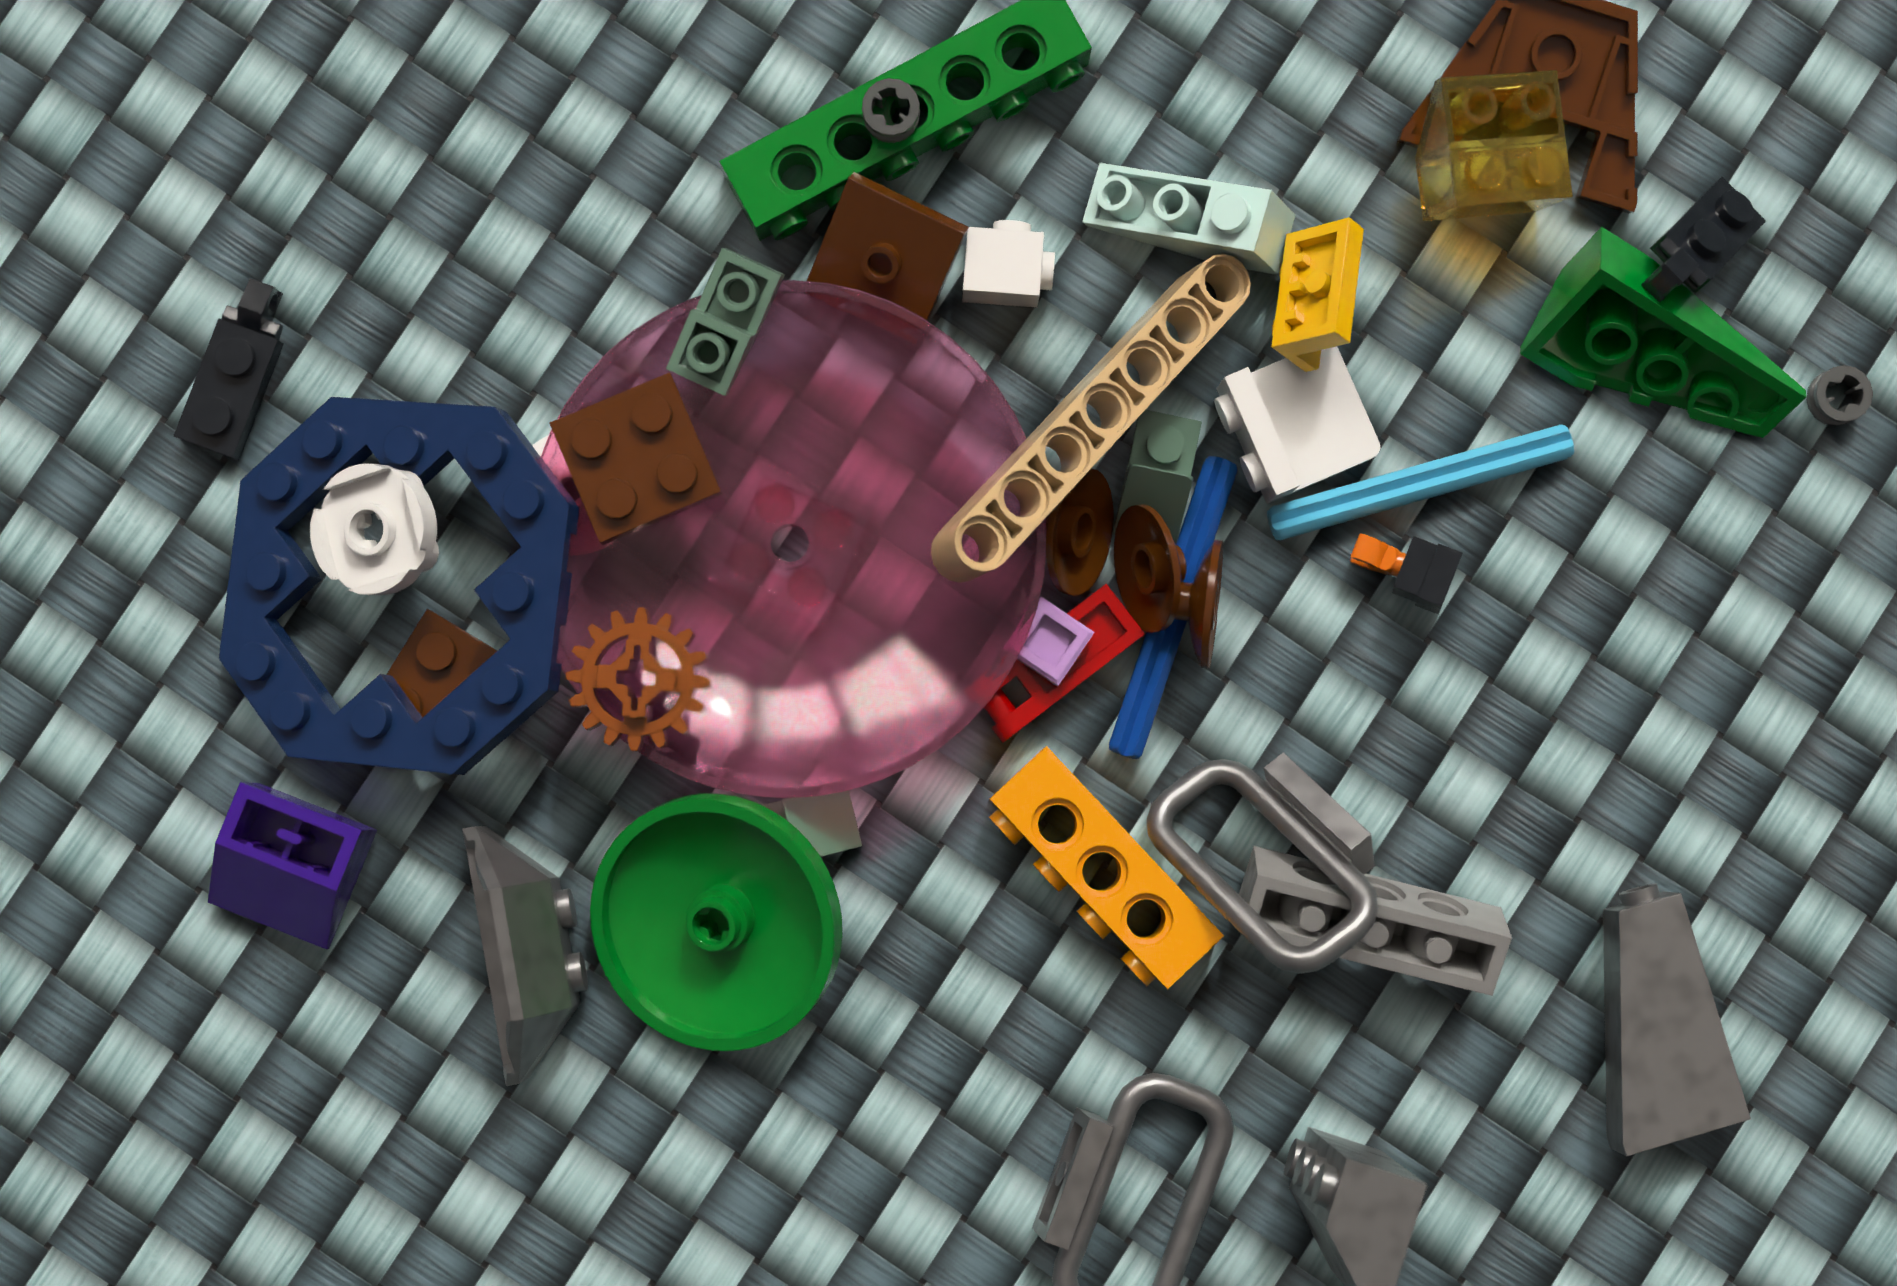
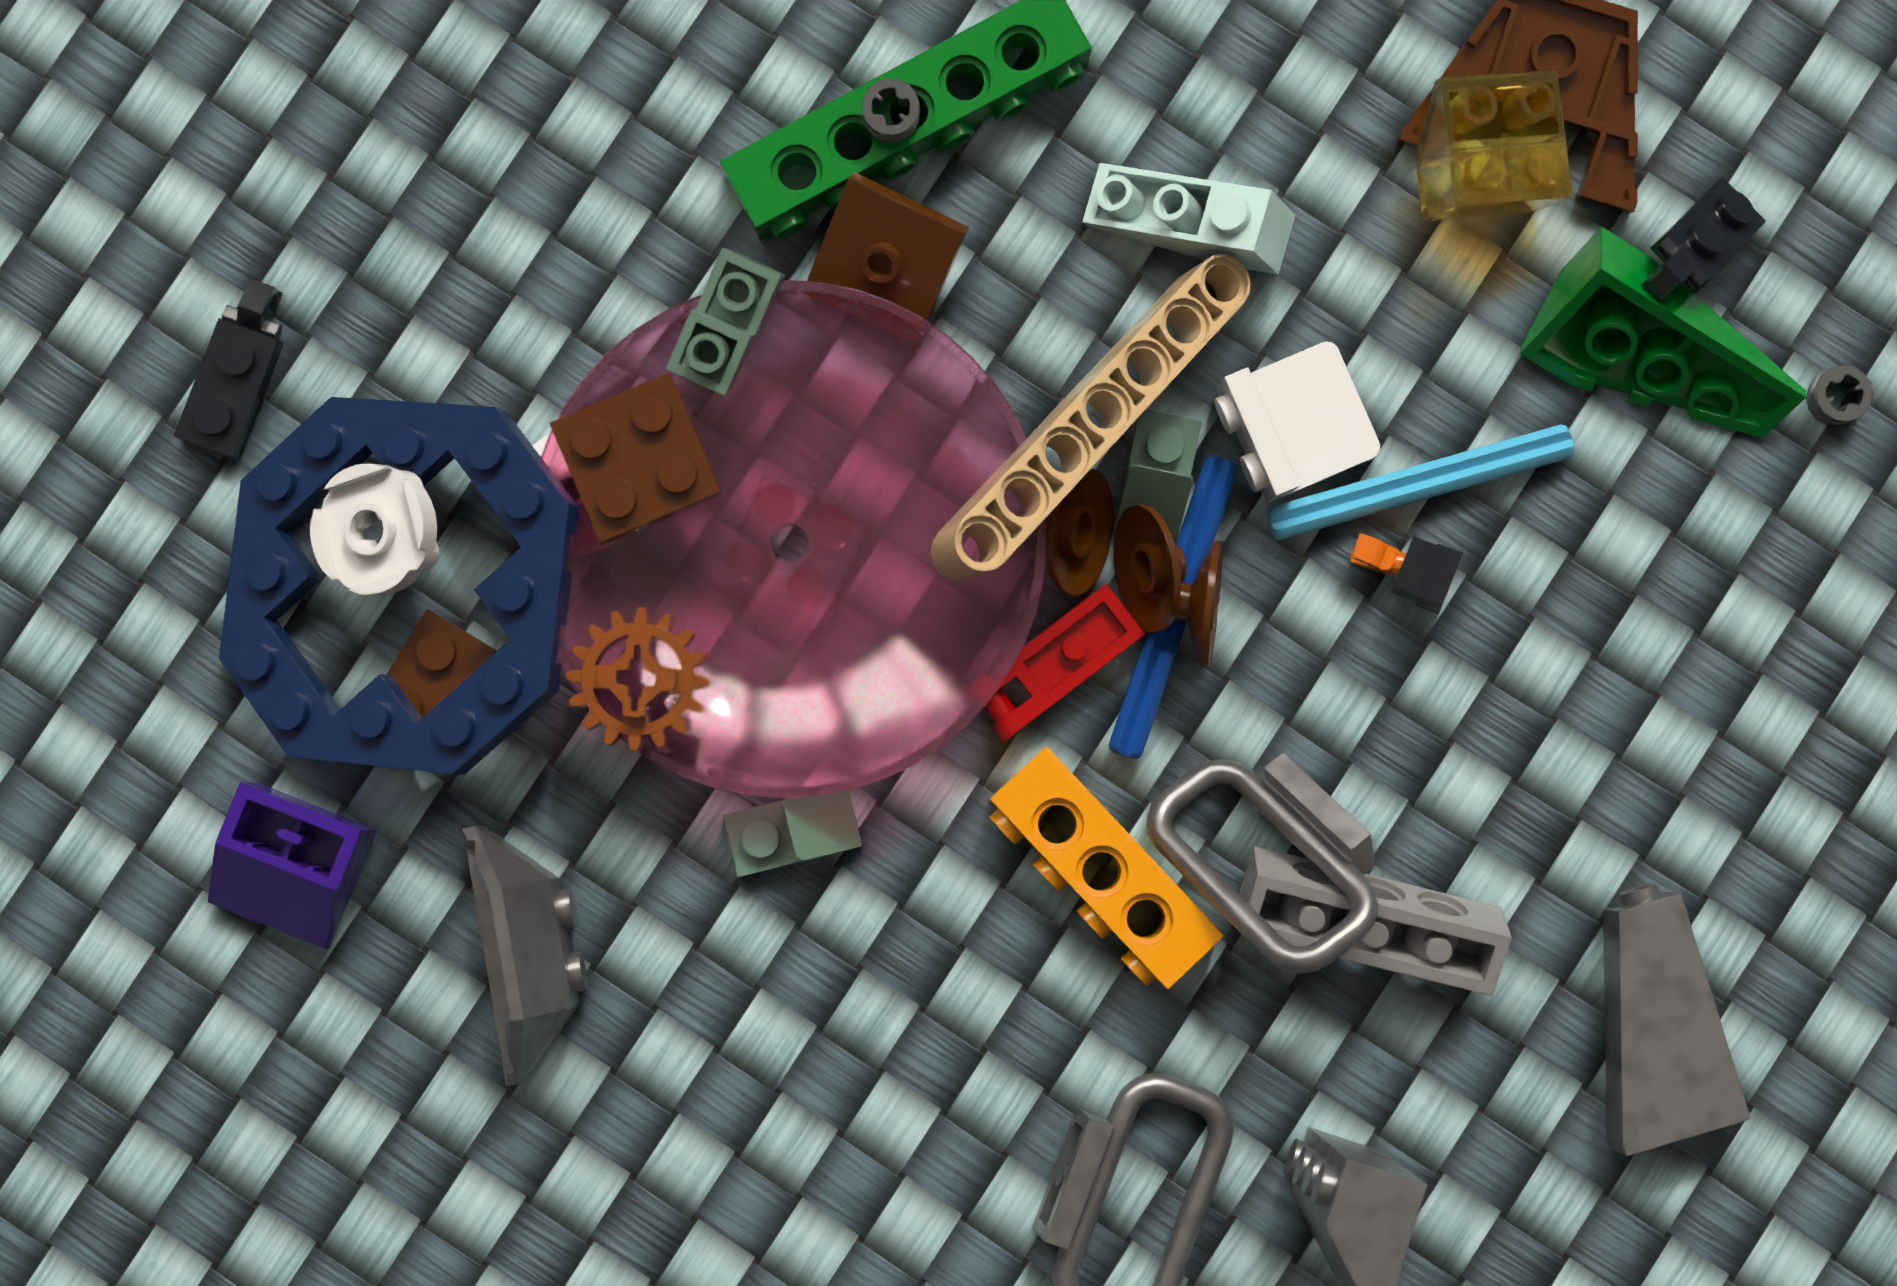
green dish [590,793,843,1051] -> none
white brick [962,220,1055,308] -> none
lavender tile [1005,596,1094,687] -> none
yellow bracket [1271,217,1364,372] -> none

